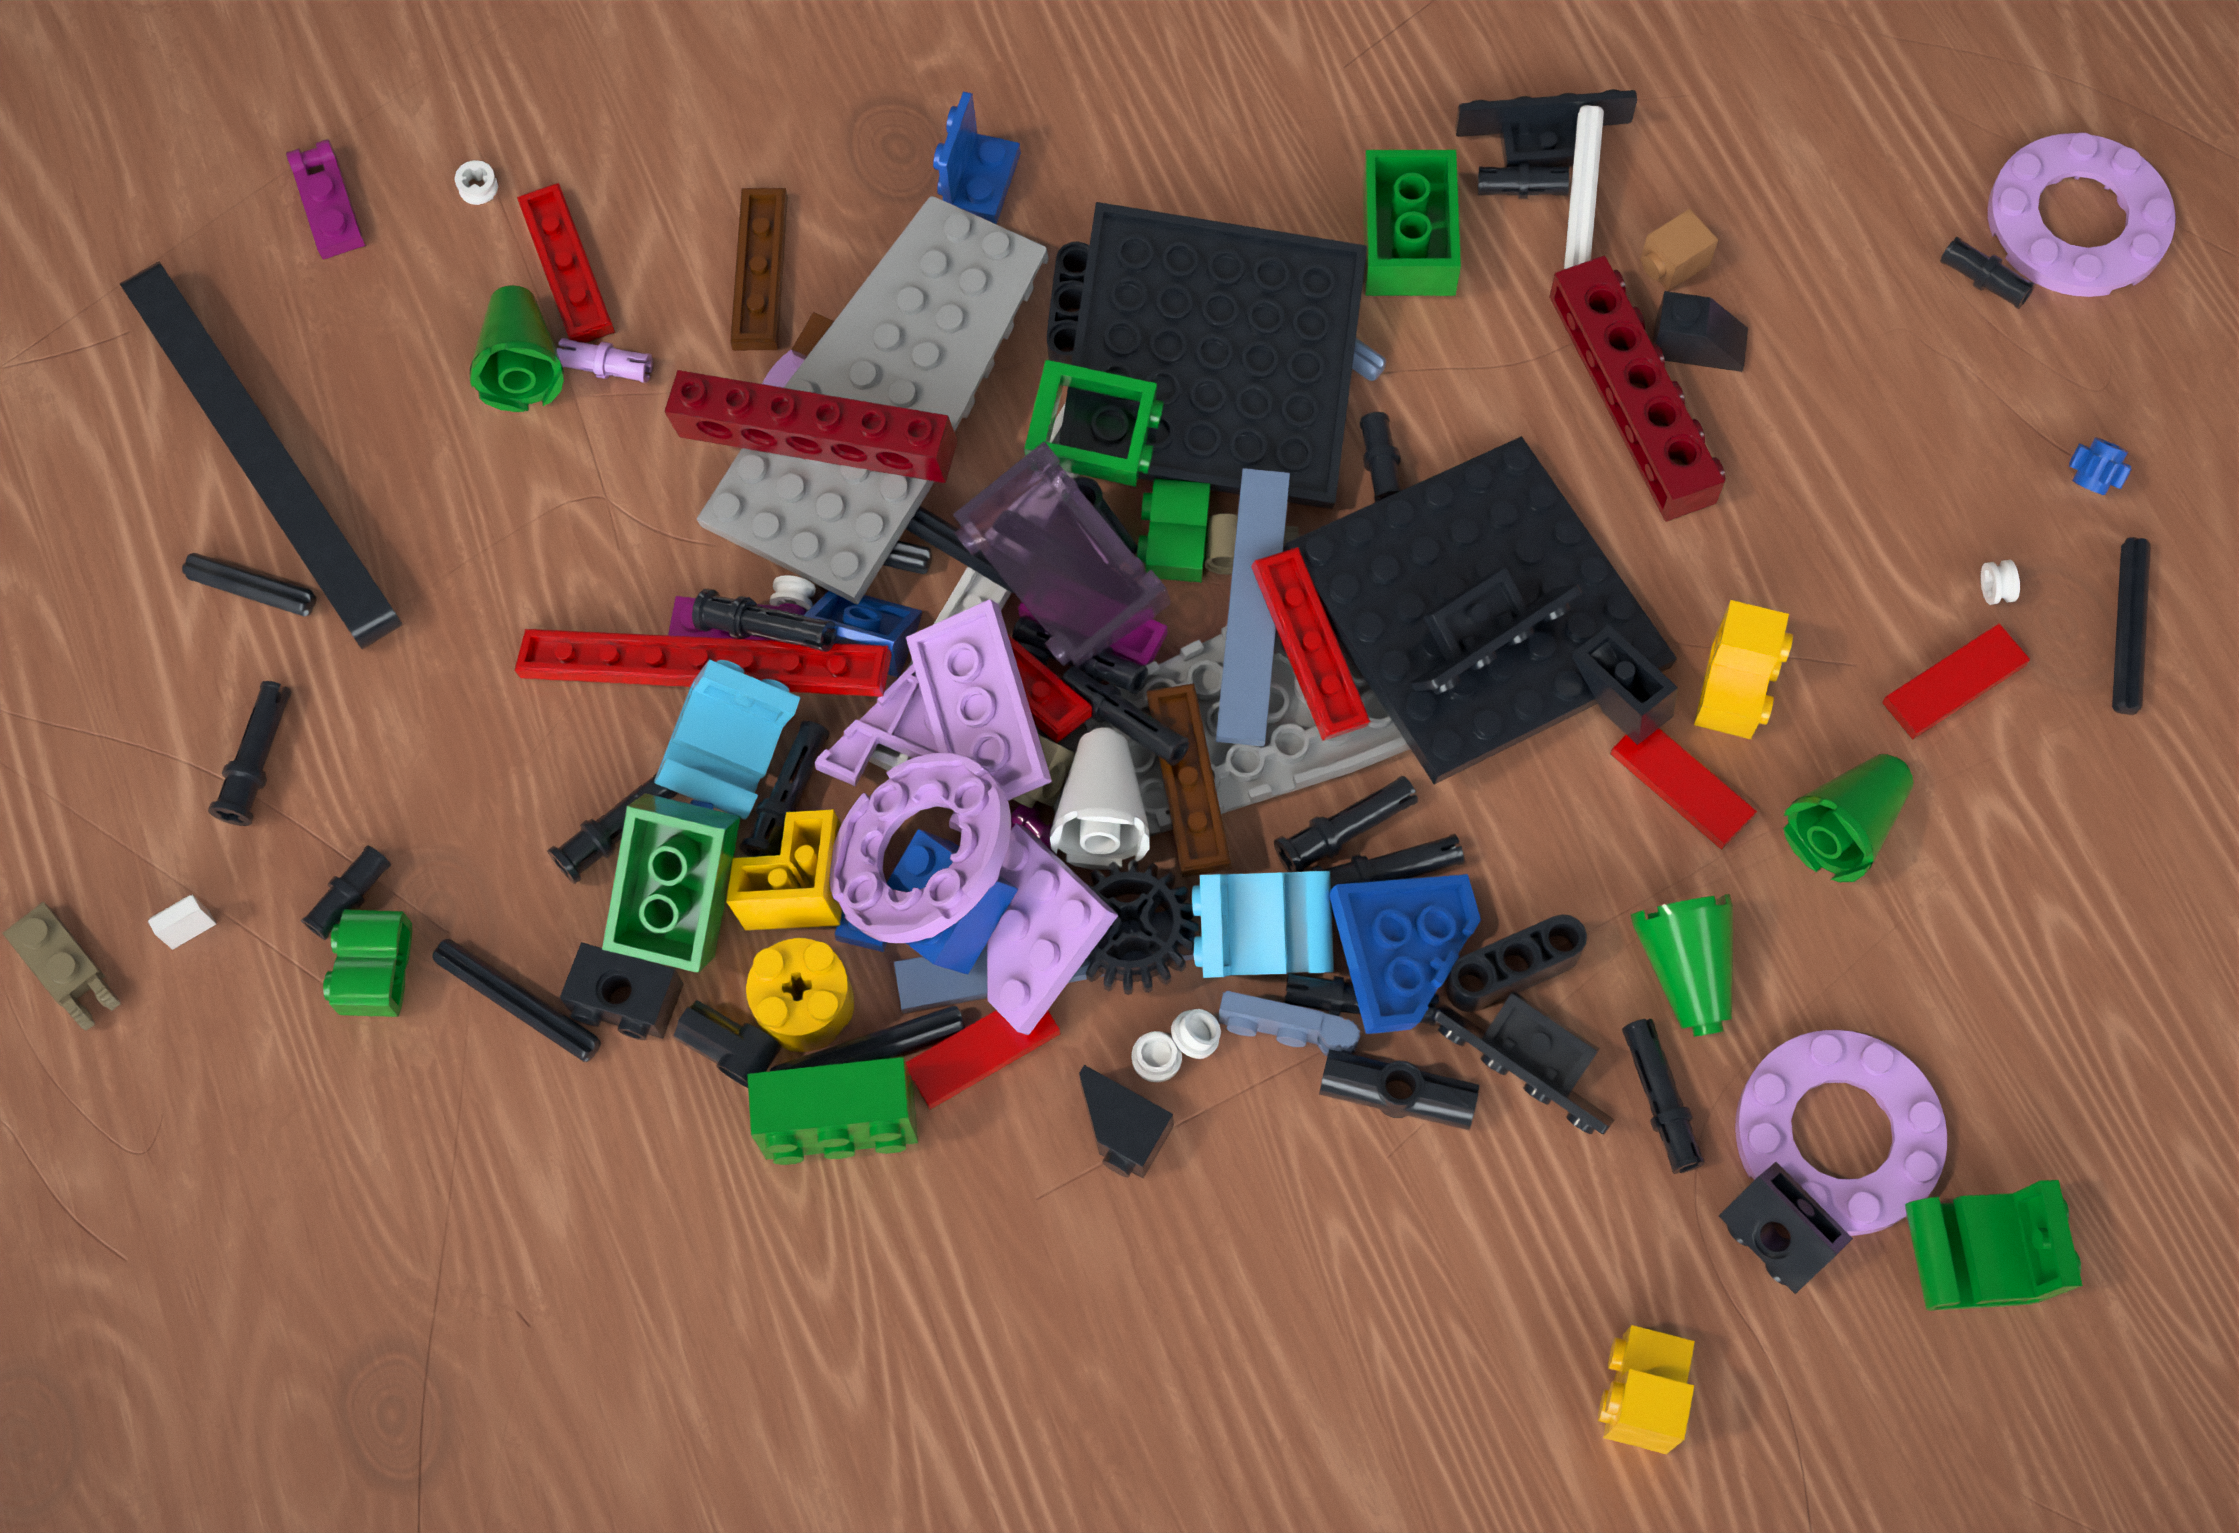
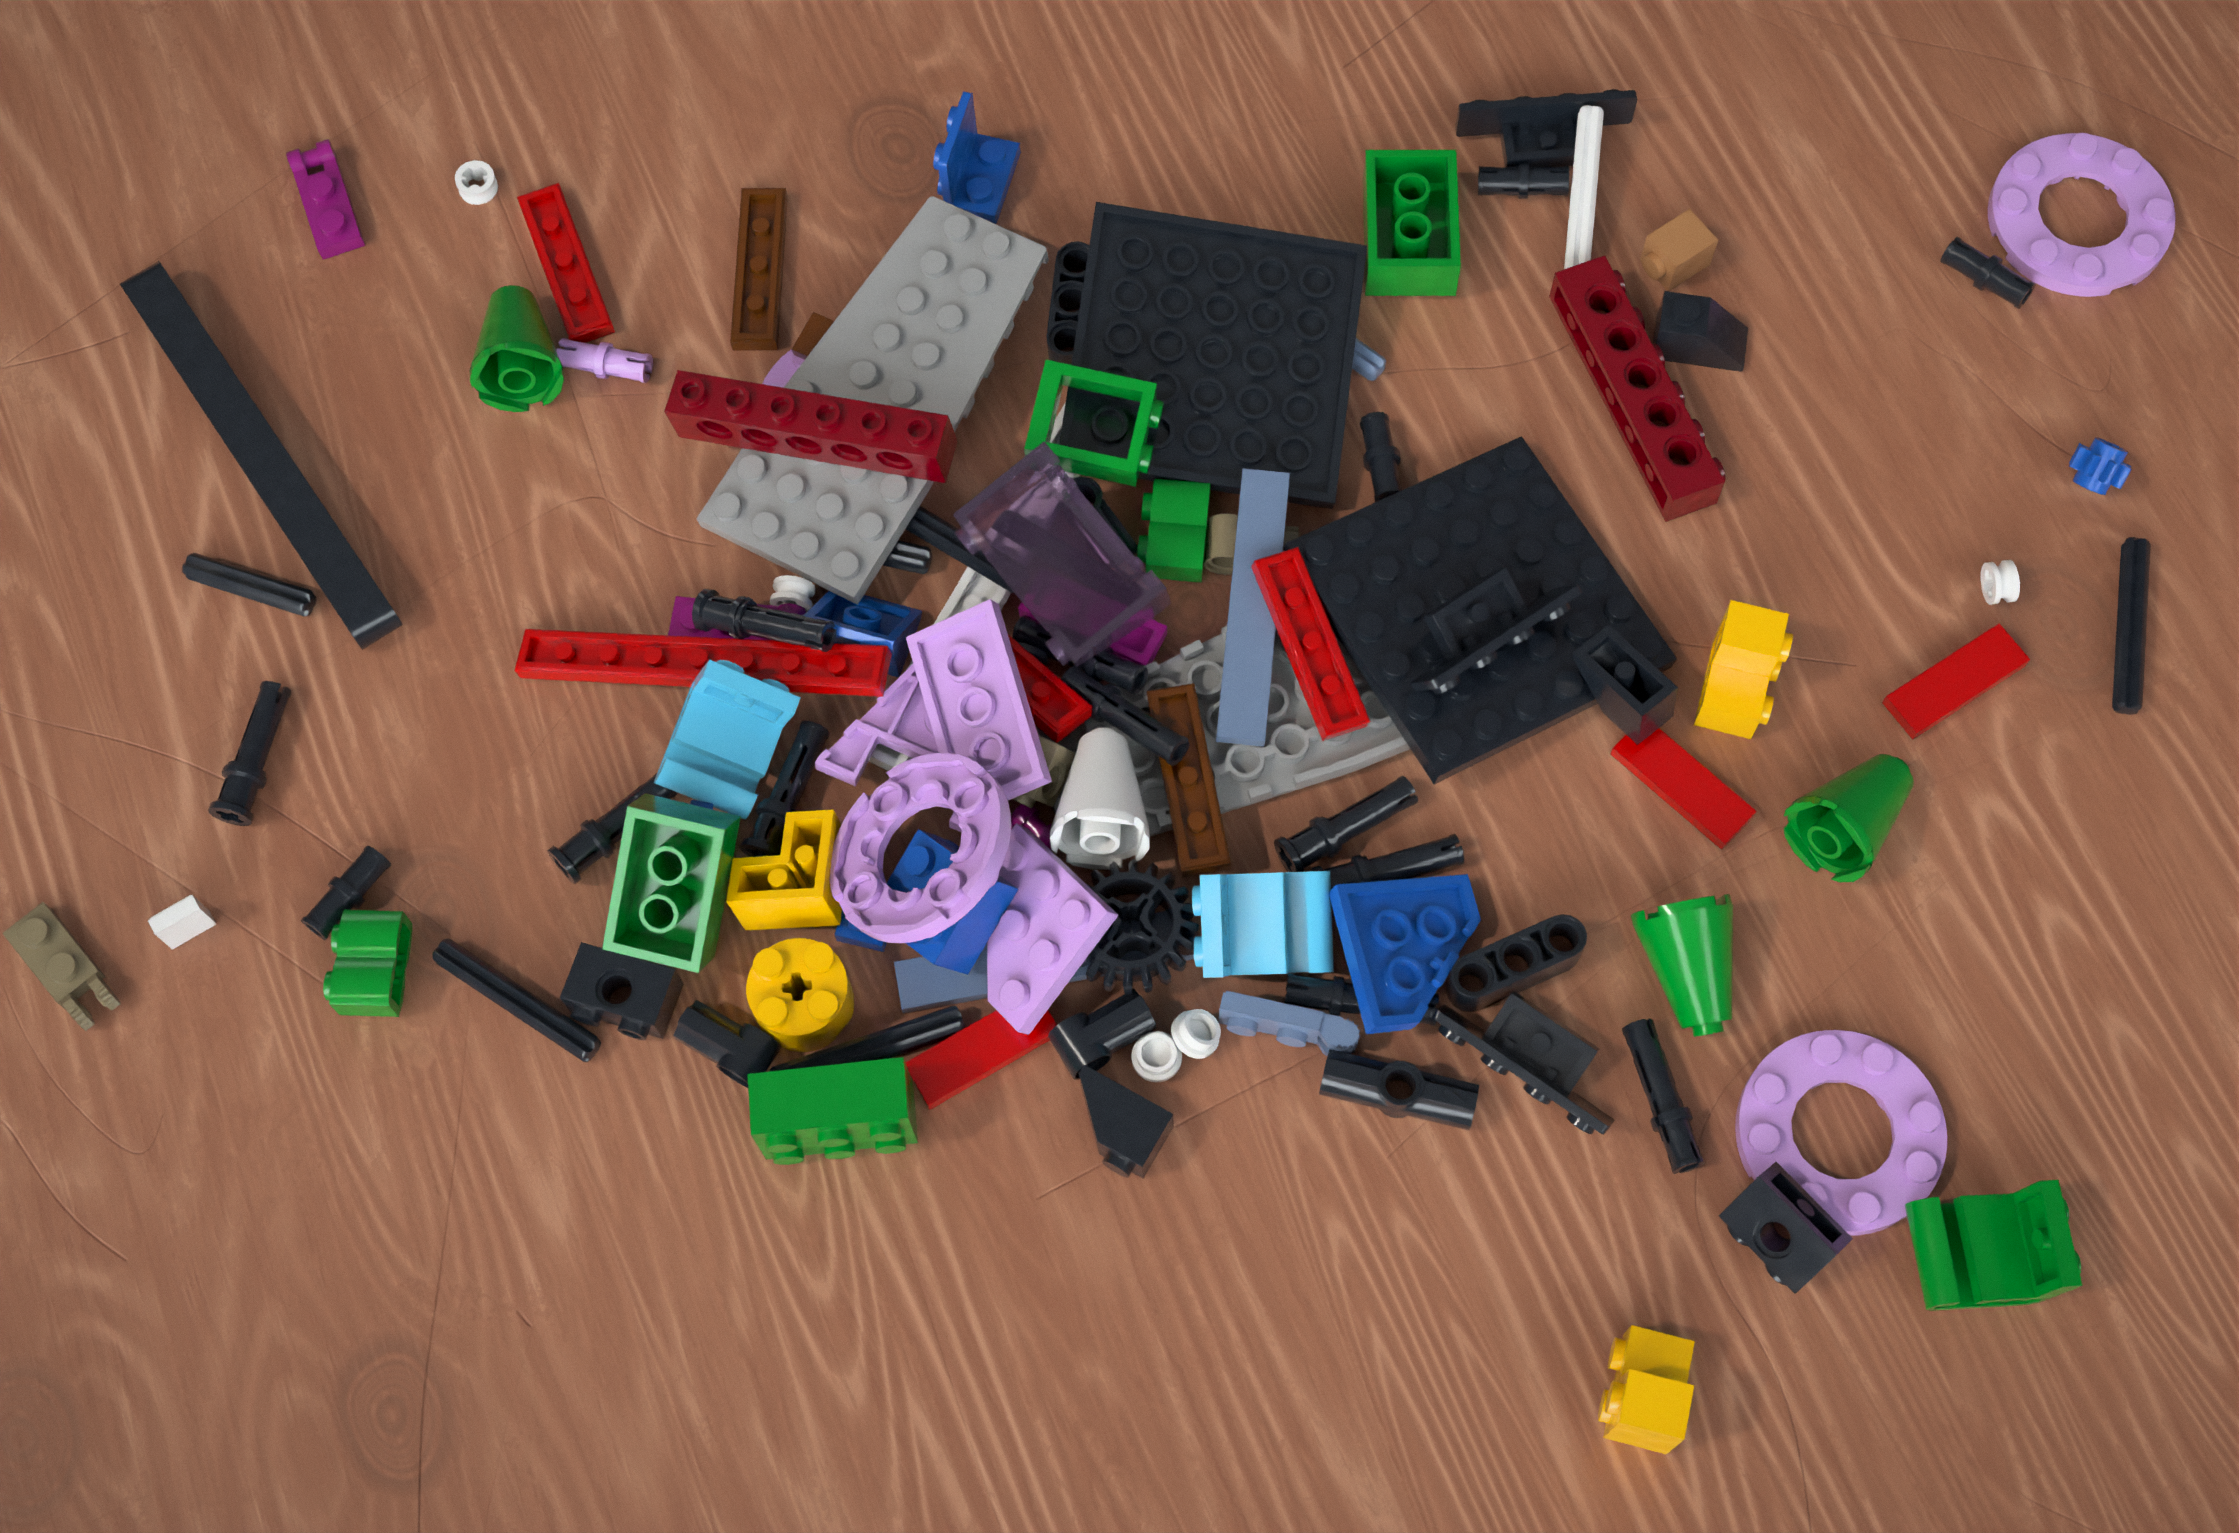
none -> black piece [1048,989,1156,1080]

